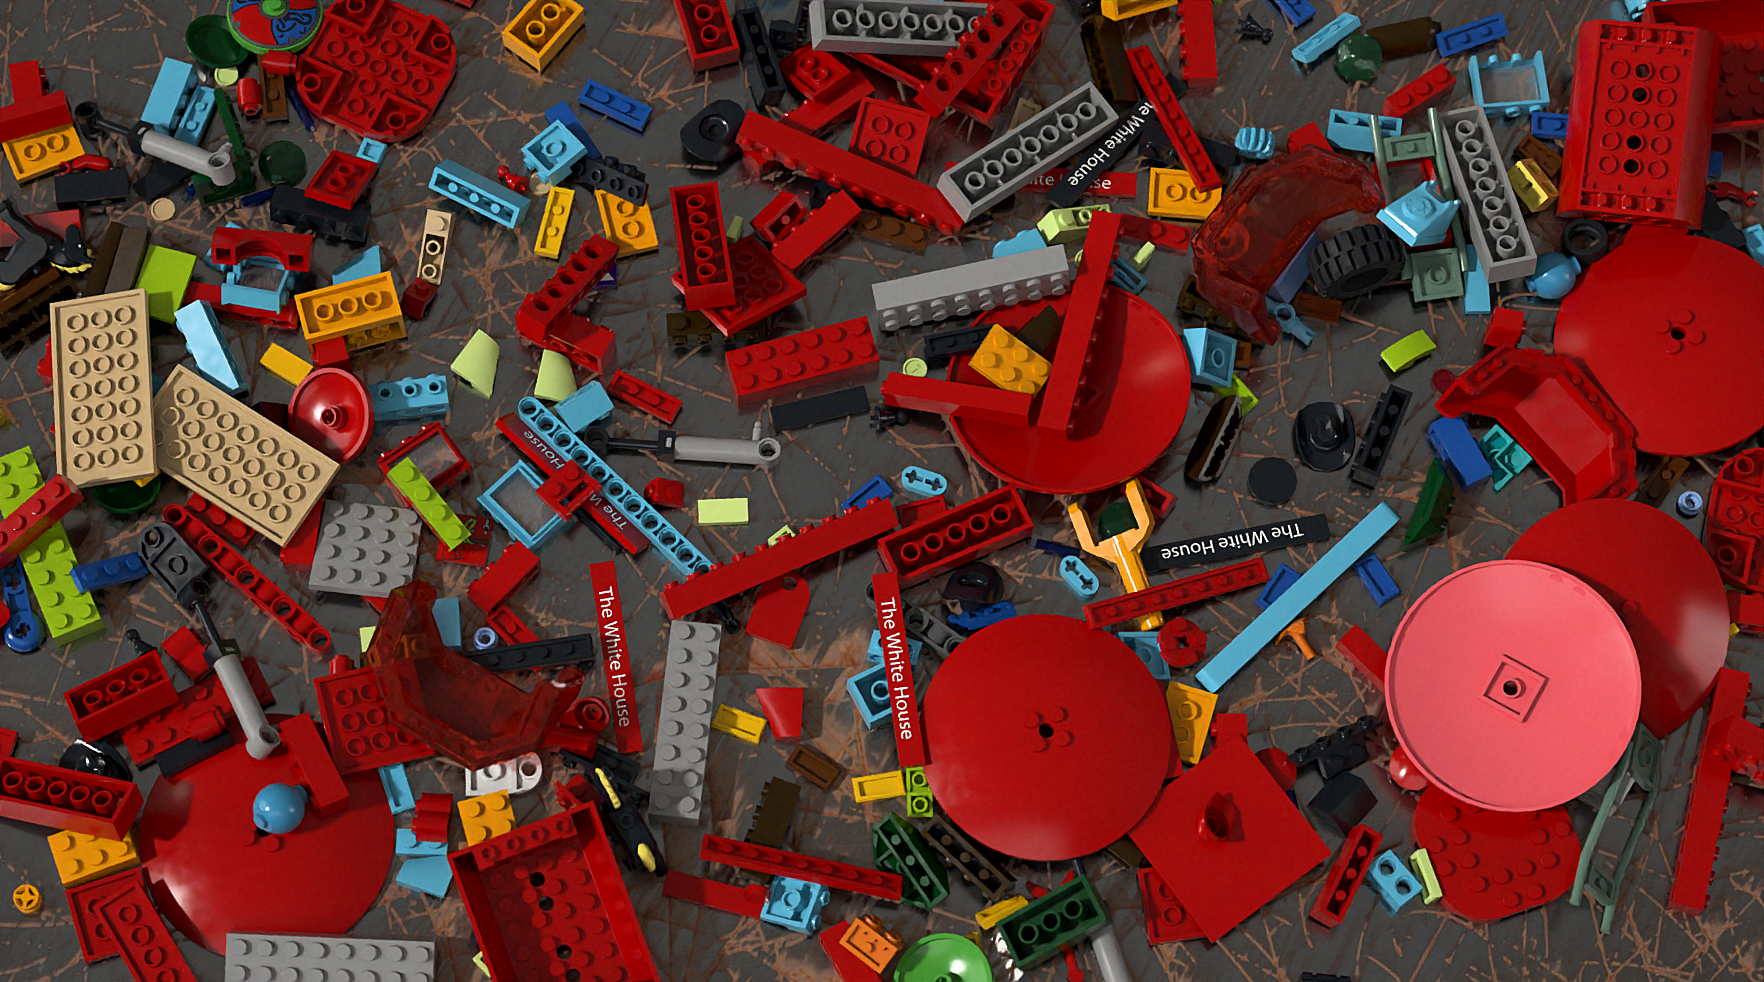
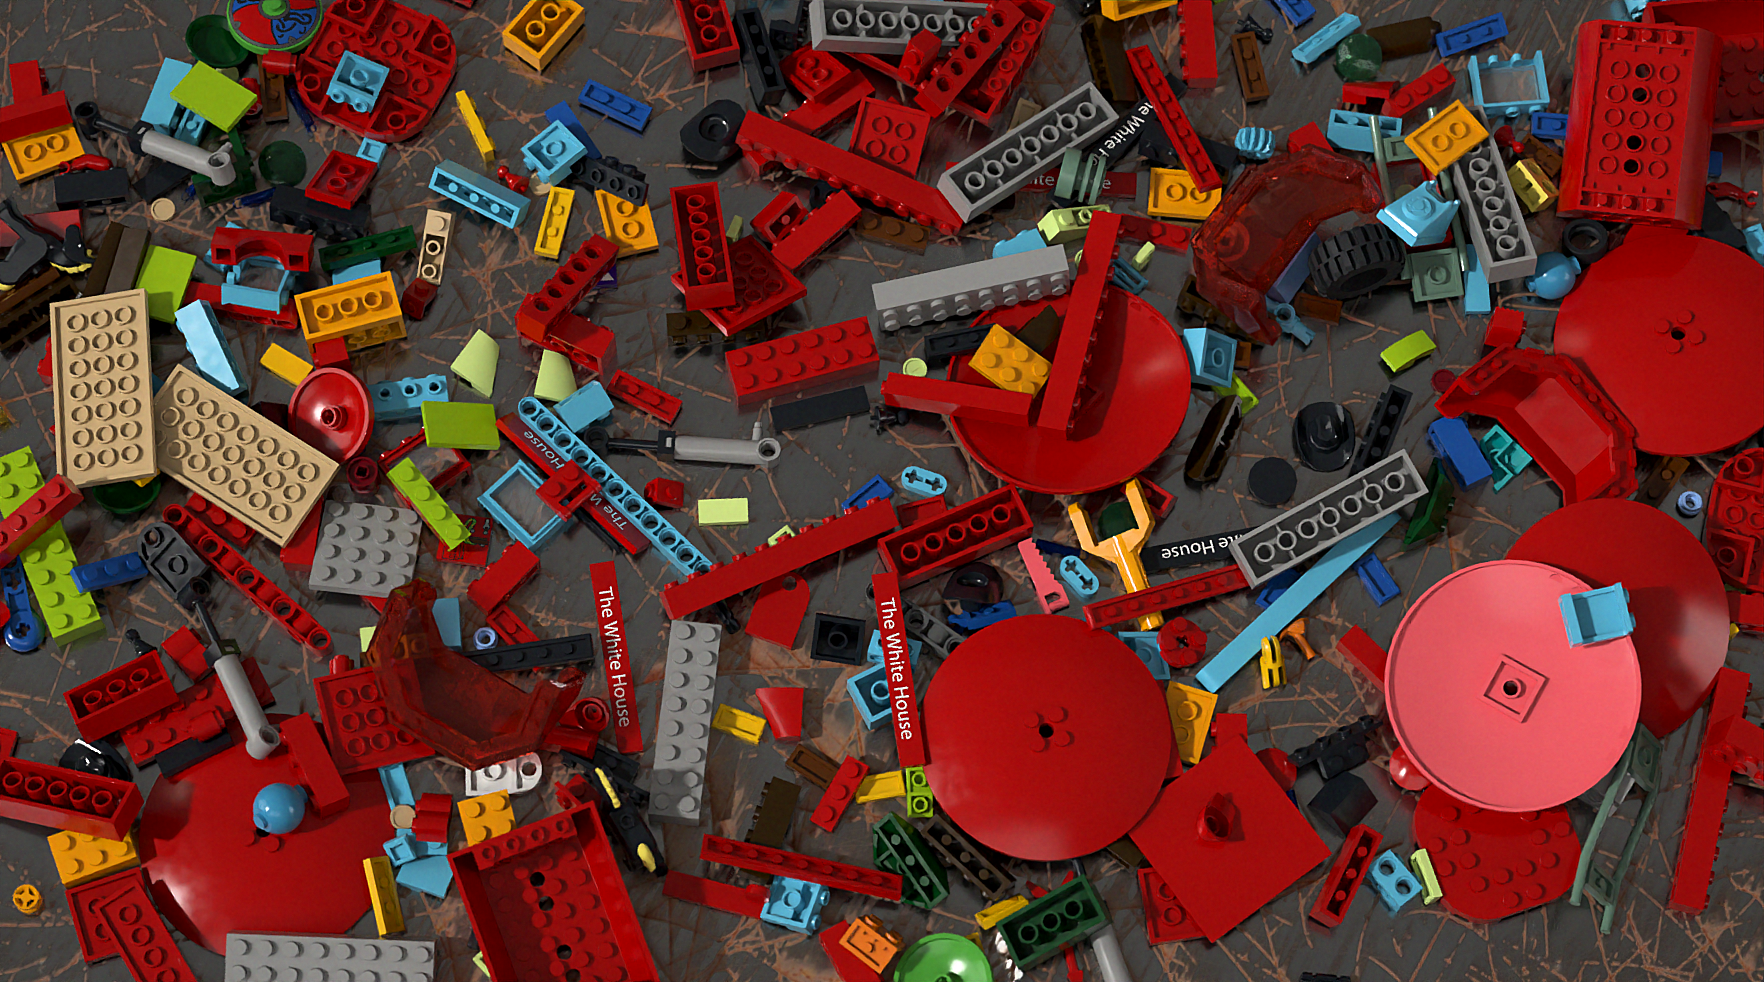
none -> lime tile [170,60,258,133]
none -> dark green plate [318,225,418,272]
none -> medium azure plate [326,50,390,113]
none -> dark red wheel [346,457,381,498]
none -> yellow plate [363,856,405,935]
none -> medium azure tile [383,833,418,867]
none -> tan piece [390,804,416,829]
none -> lime tile [421,401,500,450]
none -> yellow plate [455,90,496,163]
none -> red plate [809,755,871,834]
none -> black slope [810,612,866,666]
none -> red brick [897,29,942,86]
none -> coral piece [1017,537,1070,614]
none -> sand green wheel [1054,147,1107,206]
none -> light grey brick [1228,449,1429,589]
none -> reddish brown plate [1230,31,1270,102]
none -> yellow arm [1260,635,1287,689]
none -> red slope [1343,80,1400,105]
none -> light orange tile [1404,100,1490,176]
none -> red piece [1494,125,1525,154]
none -> medium azure panel [1558,582,1636,648]

